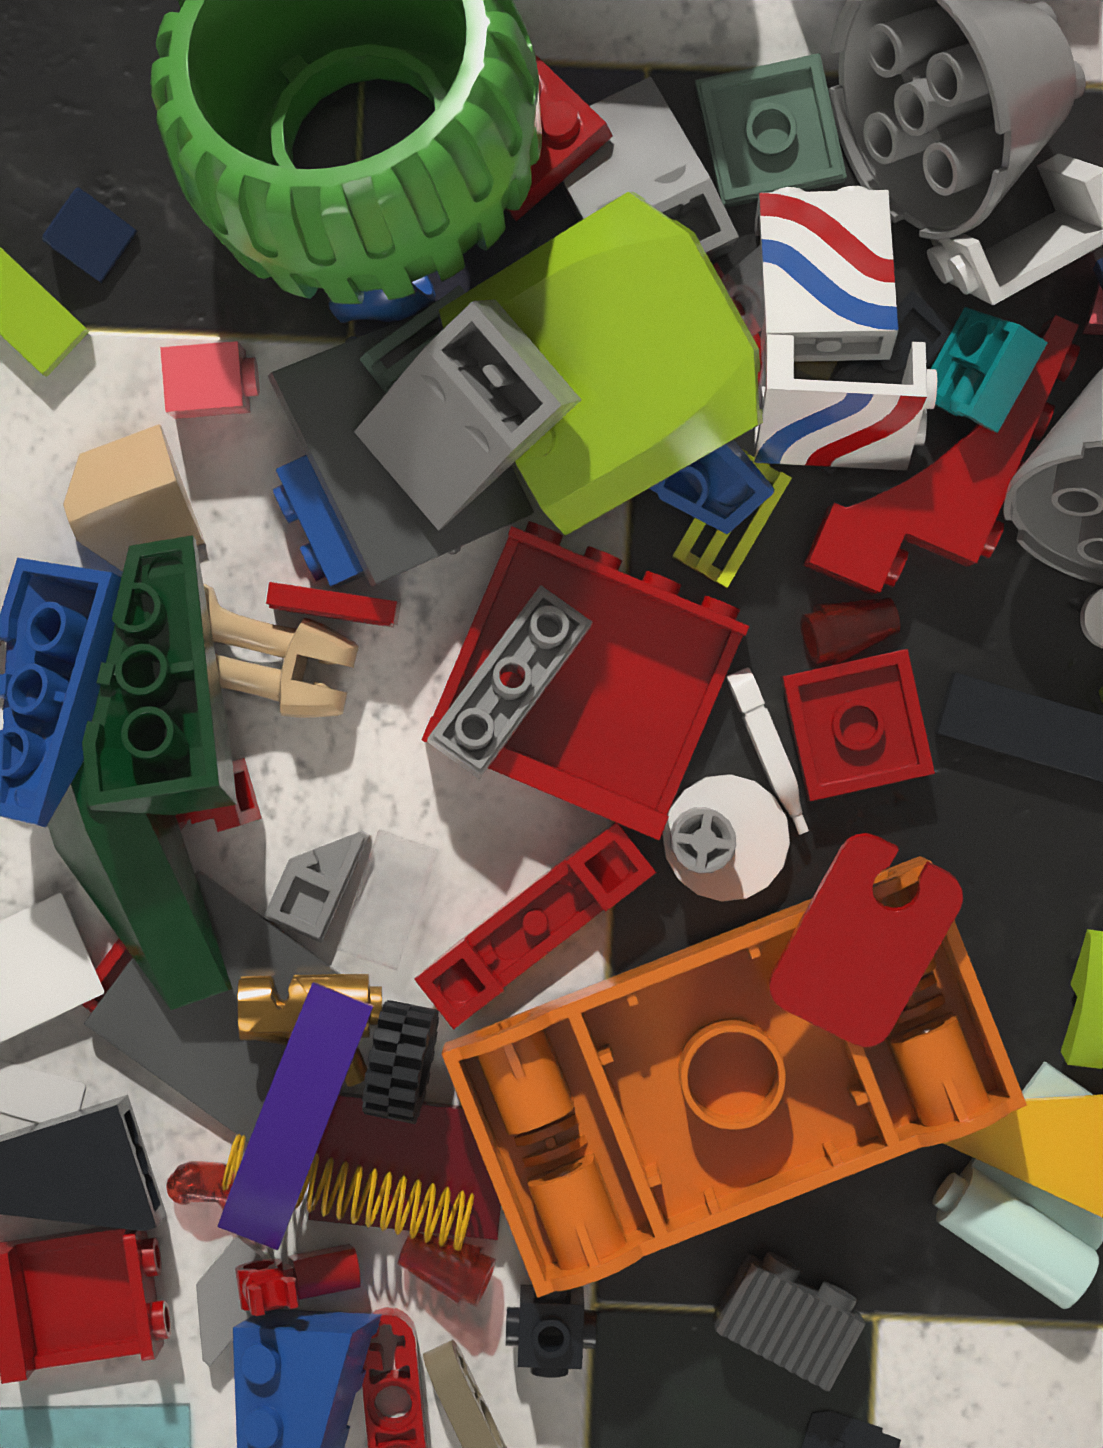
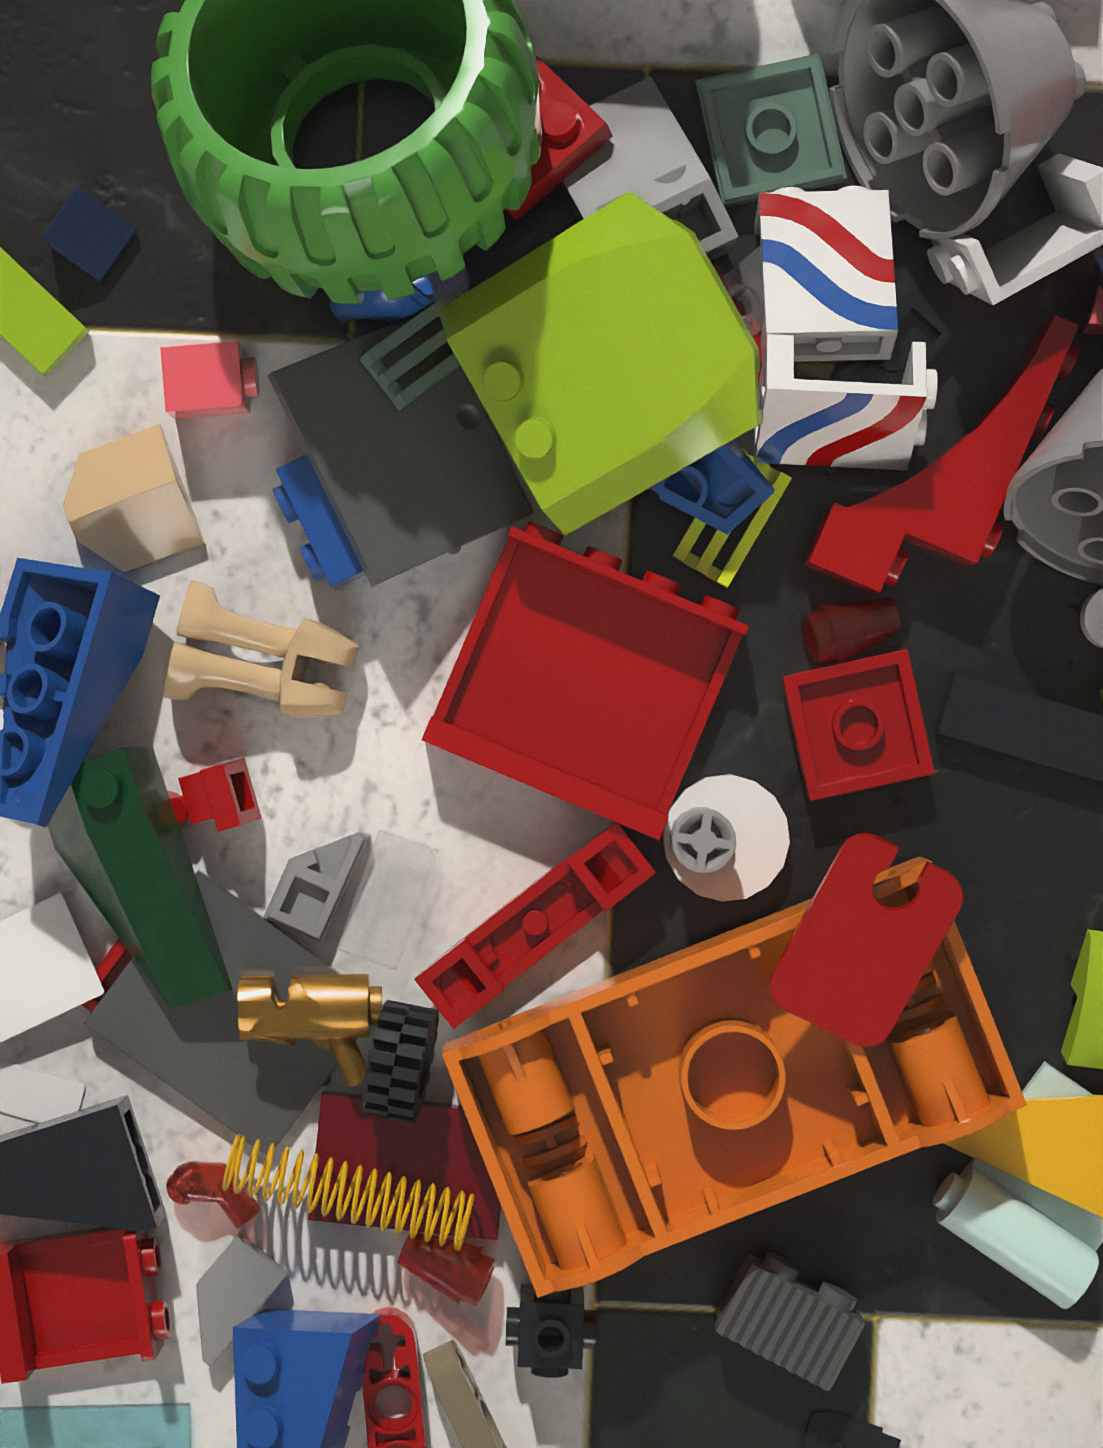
dark green wedge [82,535,237,815] -> none
dark purple slope [217,982,374,1250] -> none
red bar [235,1244,361,1316] -> none
red tile [266,582,401,628] -> none
light grey slope [354,299,581,531] -> none
light grey tile [427,585,593,779] -> none
white piece [726,667,809,835] -> none
teal brick [931,307,1048,433] -> none

